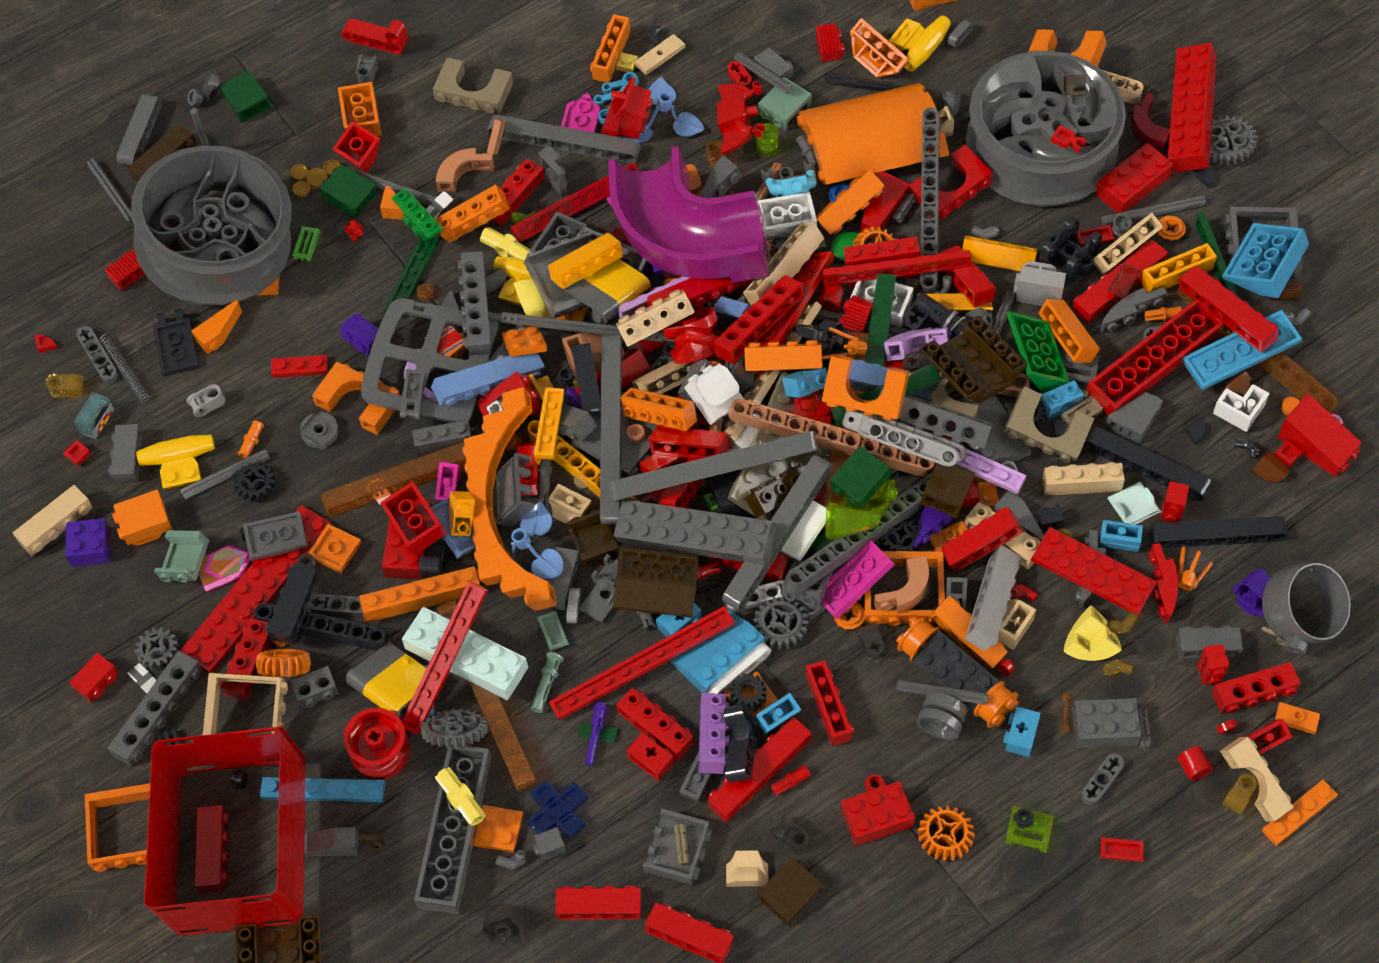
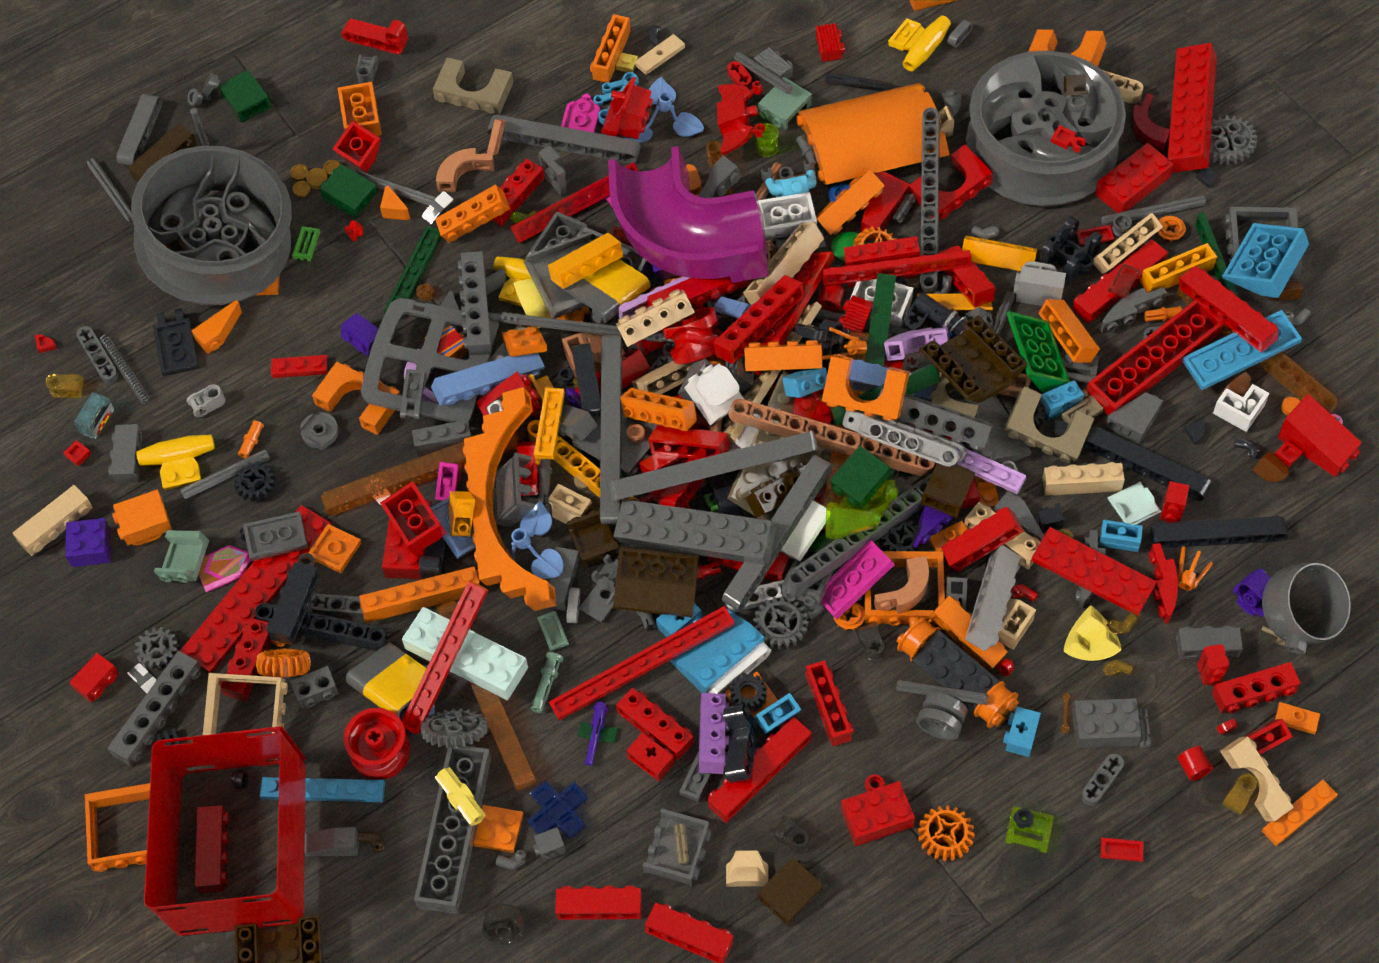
red brick [105,249,145,291] -> none
green bracket [391,189,443,241] -> none
light yellow piece [480,227,531,260] -> none
red axle [771,765,811,795] -> none
orange wedge [850,18,909,78] -> none

